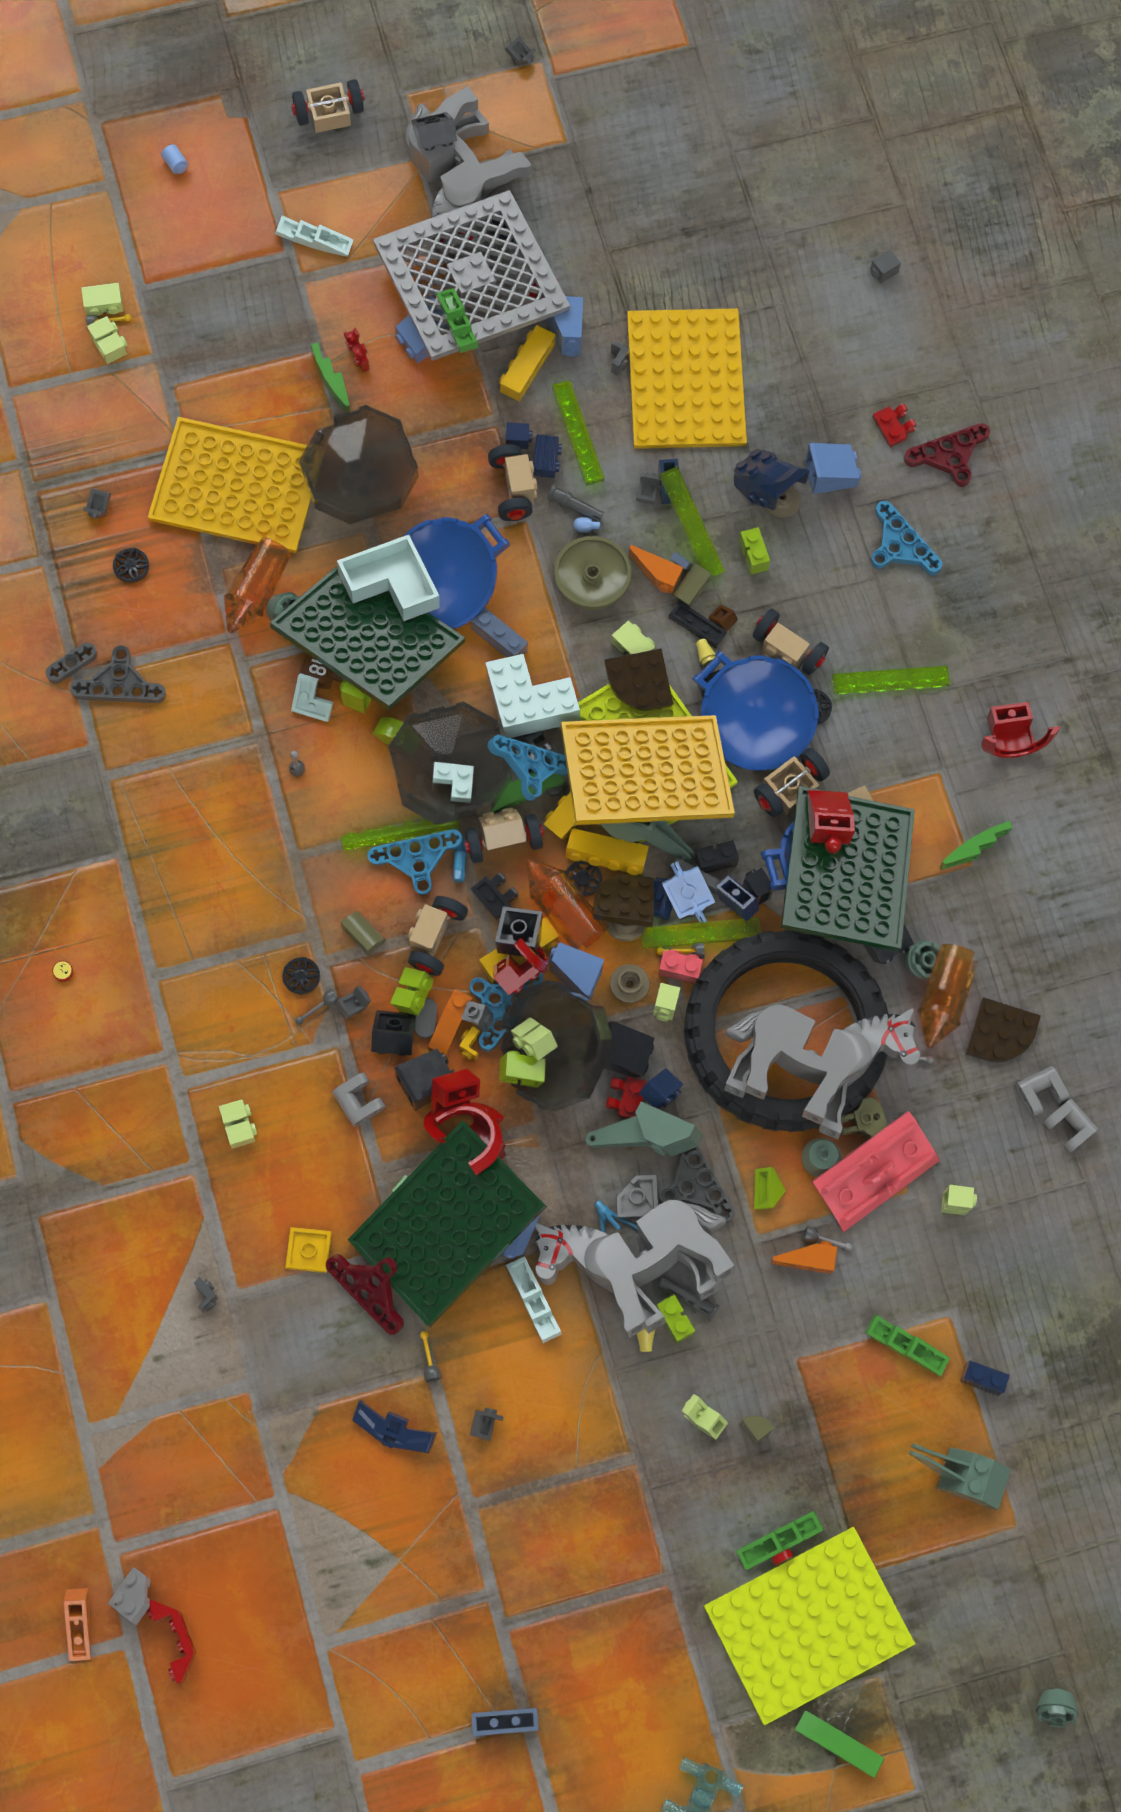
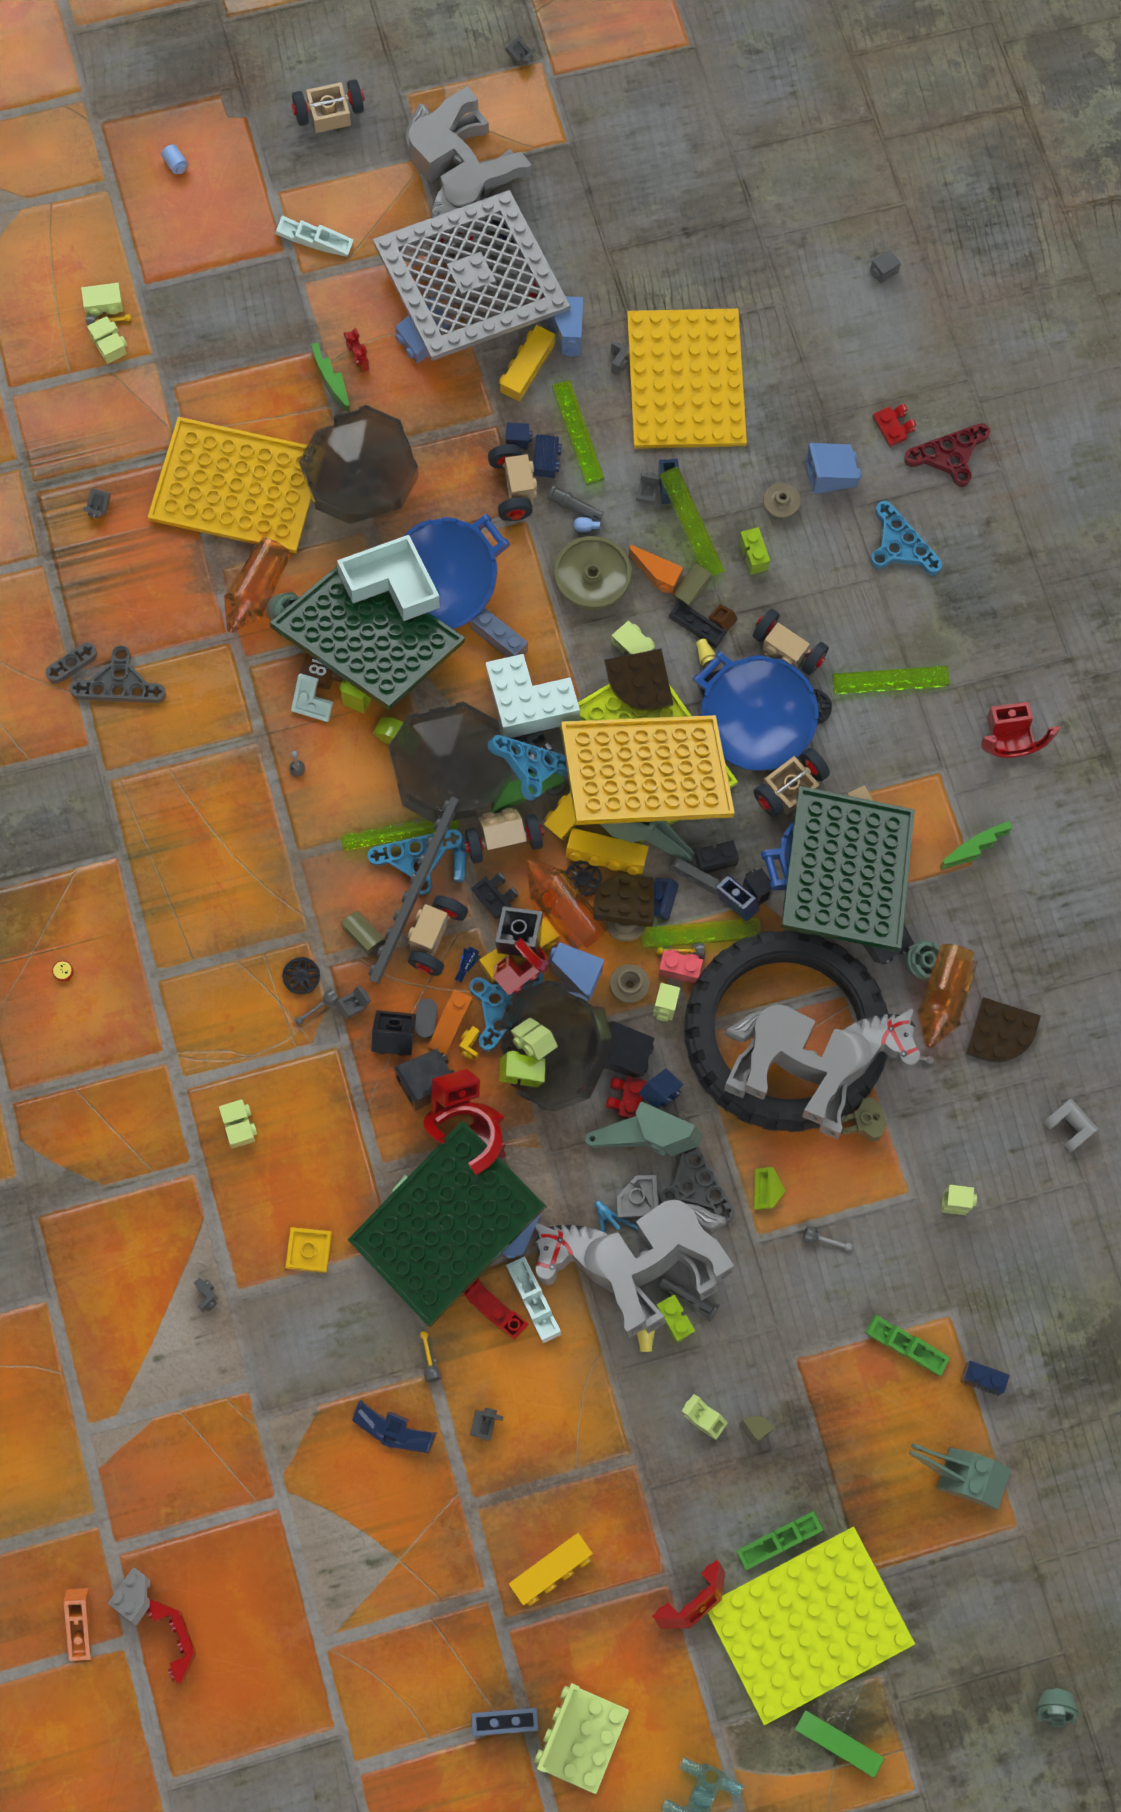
black wheel [113,548,149,583] -> none
dark red beam [326,1254,404,1335] -> none
light grey connector [332,1072,386,1127] -> none
lime piece [390,967,434,1016] -> none
black slope [411,112,457,151] -> none
light aqua plate [433,762,474,803] -> none
bright green slope [436,288,478,353] -> none
dark grey bracket [461,1001,494,1032] -> none
light blue plate [662,861,715,924] -> none
sand blue tile [670,552,693,571] -> none
dark blue slope [734,449,810,510] -> none
orange slope [770,1241,837,1274] -> none
red tile [772,1549,793,1566] -> none
sand green cone [801,1138,842,1177] -> none
red slope [807,790,855,853] -> none
coral hinge [812,1111,940,1232] -> none
light grey connector [1015,1066,1070,1117] -> none
none -> dark grey plate [368,796,460,984]
none -> clear blue cone [454,946,481,983]
none -> red slope [462,1279,529,1340]
none -> yellow brick [508,1533,593,1607]
none -> yellowish green bracket [534,1683,629,1794]
none -> red slope [652,1559,725,1629]

